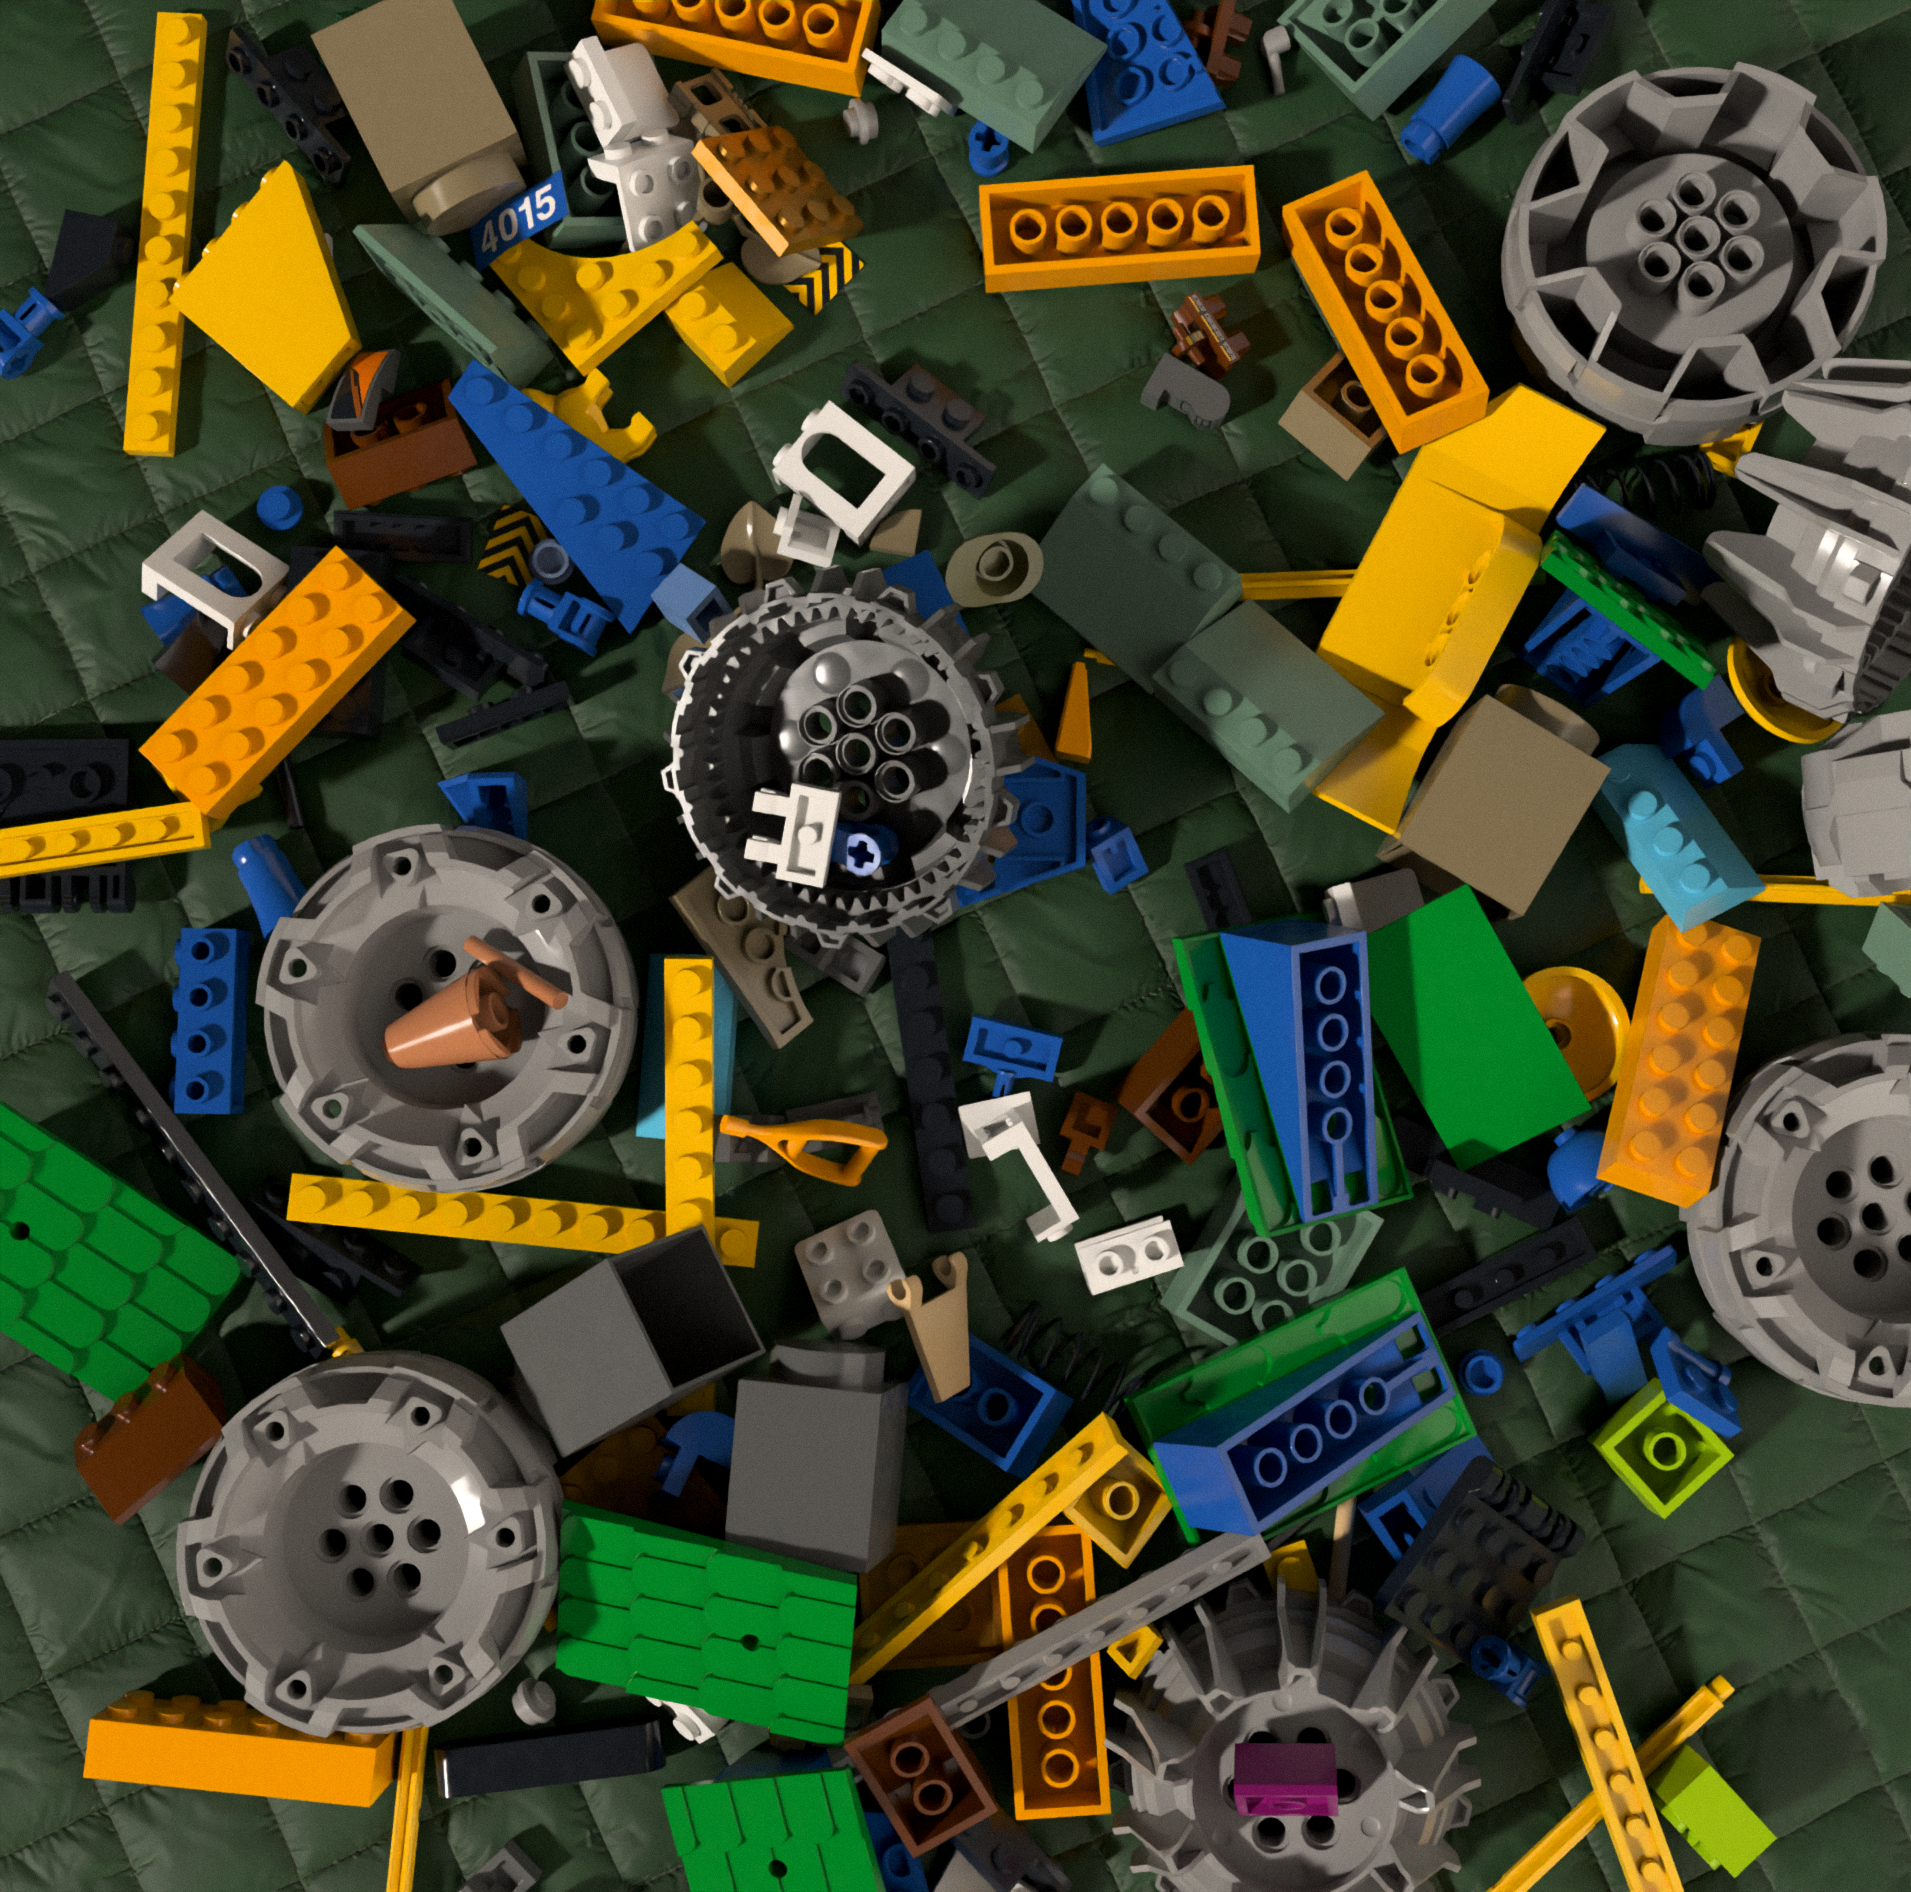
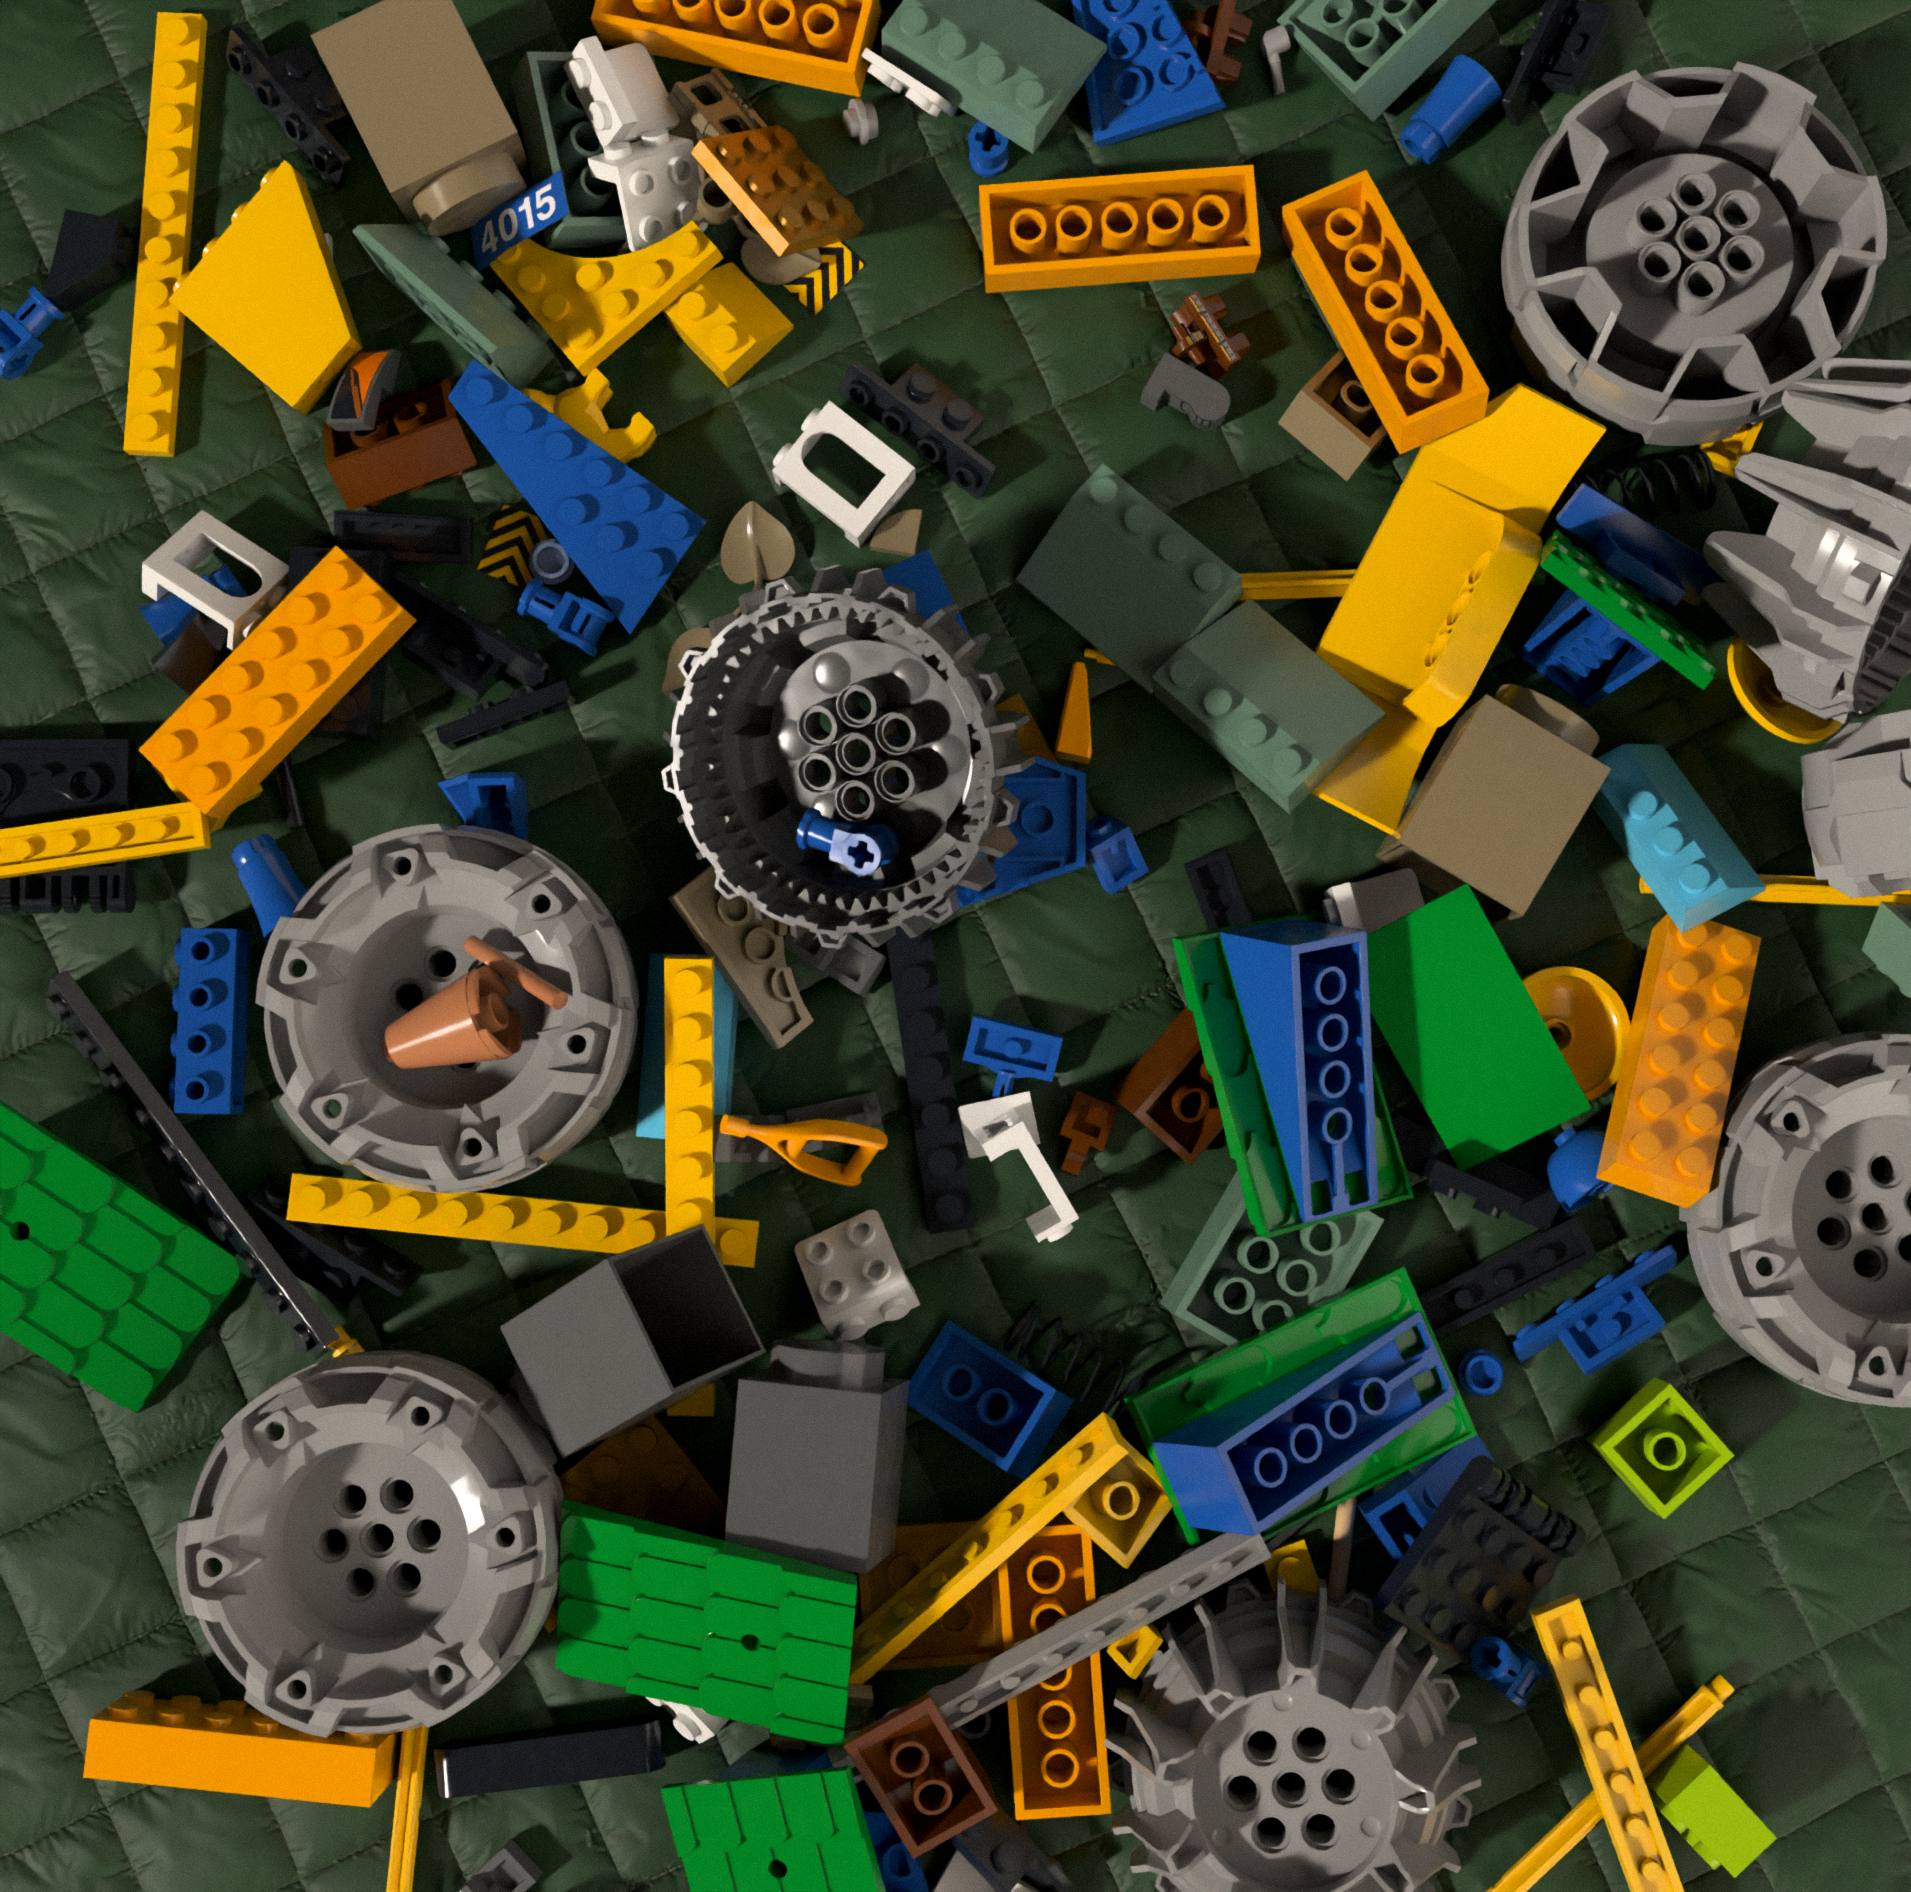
reddish brown slope [73,1351,228,1526] -> none
blue plate [257,486,304,532] -> none
light grey plate [512,1678,556,1725] -> none
medium blue brick [650,563,734,645] -> none
blue brick [652,1411,735,1503] -> none
white plate [744,781,842,888] -> none
white bracket [773,493,841,568] -> none
tan flag [887,1252,970,1403] -> none
olive piece [944,531,1044,607] -> none
white panel [1074,1215,1184,1295] -> none
magenta slope [1234,1743,1339,1816] -> none
blue tile [1579,1307,1648,1407] -> none
blue plate [1648,1326,1743,1439] -> none
blue brick [1659,674,1744,790] -> none

